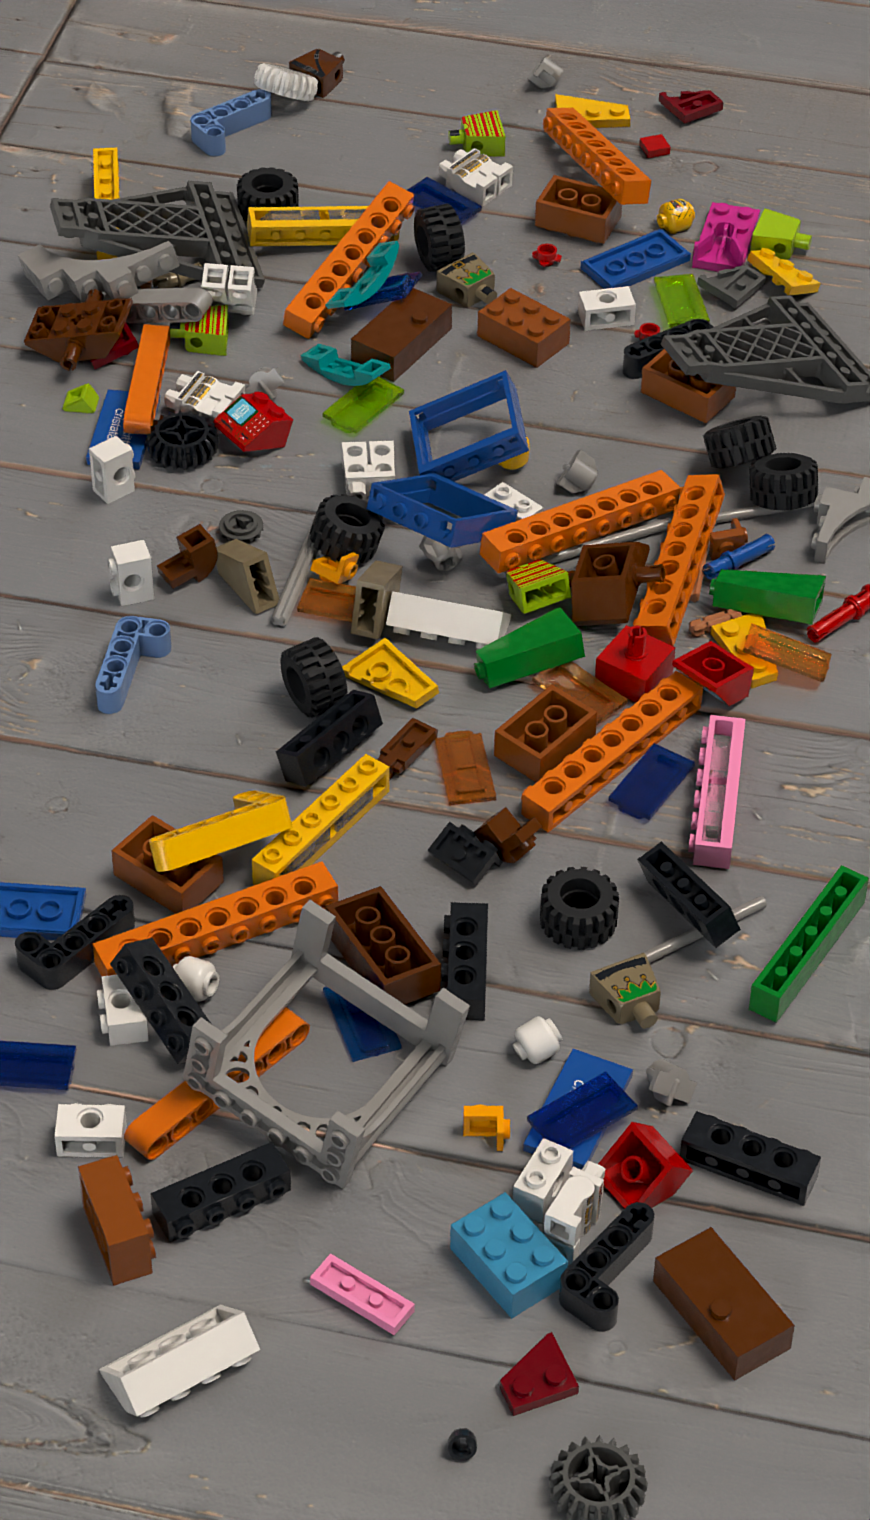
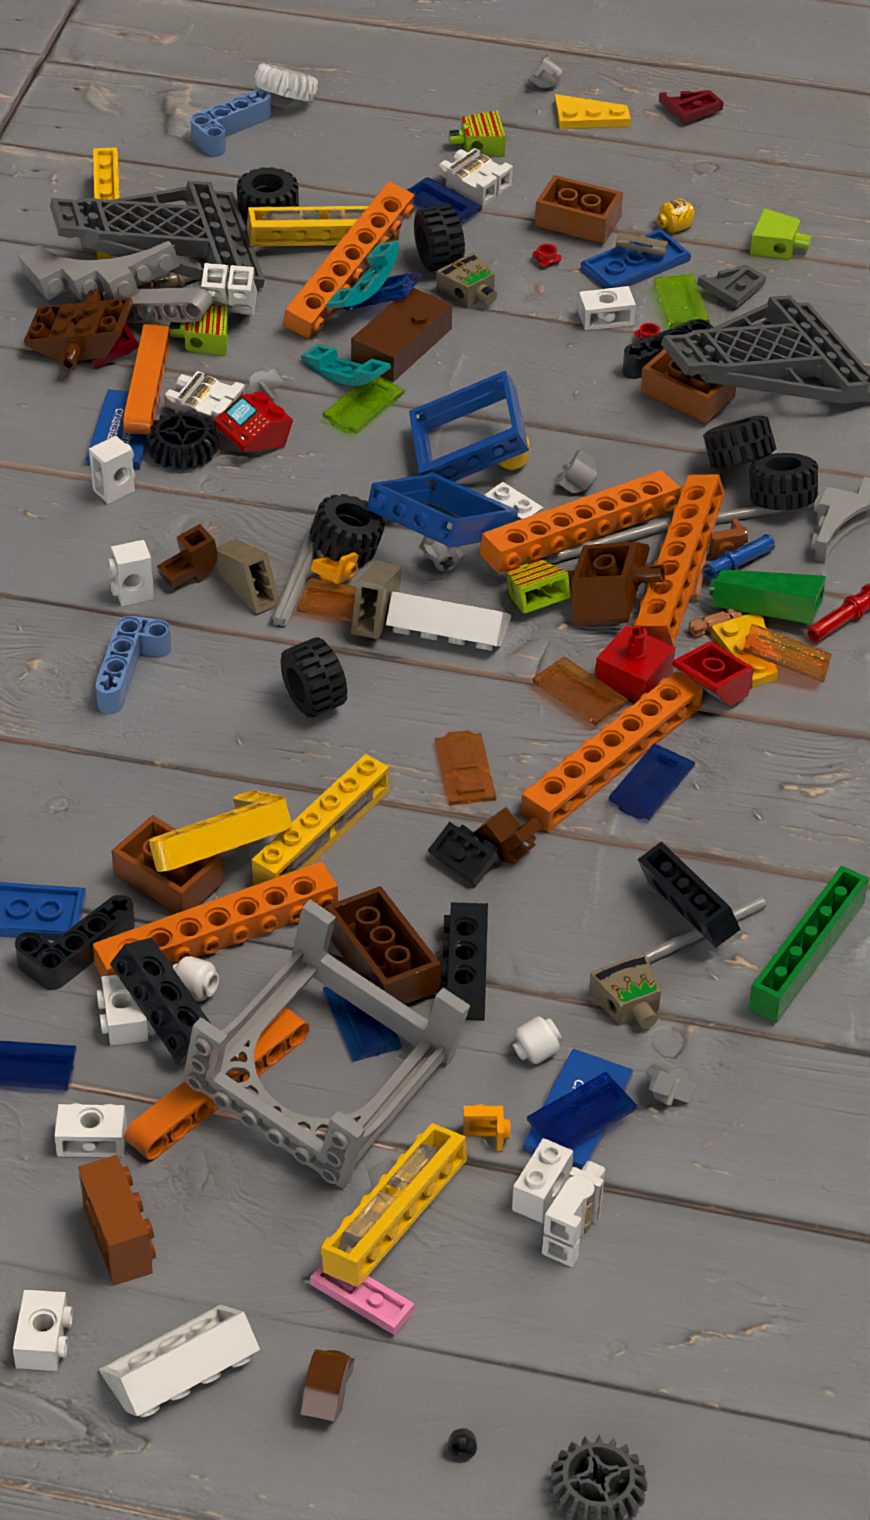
lime slope [62,383,99,413] -> none
black brick [150,1142,291,1243] -> none
dark grey gear [219,510,263,543] -> none
black brick [276,690,383,787] -> none
reddish brown torso [289,49,345,98] -> none
white hips [342,440,395,500] -> none
yellow wing [342,638,439,709] -> none
reddish brown hinge [377,718,438,780] -> none
dark azure brick [450,1192,568,1319] -> none
green slope [474,607,585,688] -> none
dark orange brick [477,288,571,368] -> none
dark orange brick [494,684,597,782] -> none
dark red wing [500,1332,579,1416] -> none
black tyre [540,867,619,950] -> none
orange brick [543,107,652,205] -> none
black beam [559,1202,655,1332] -> none
red slope [598,1122,694,1209] -> none
red tile [639,134,671,158] -> none
reddish brown brick [653,1227,795,1381] -> none
black brick [680,1111,821,1206] -> none
bright pink piece [688,715,745,869] -> none
dark pink plate [692,202,760,272] -> none
yellow wing [747,248,821,295] -> none
none -> white brick [13,1290,73,1371]
none -> reddish brown brick [301,1349,355,1421]
none -> yellow piece [320,1123,467,1287]
none -> dark tan pin [615,231,668,257]

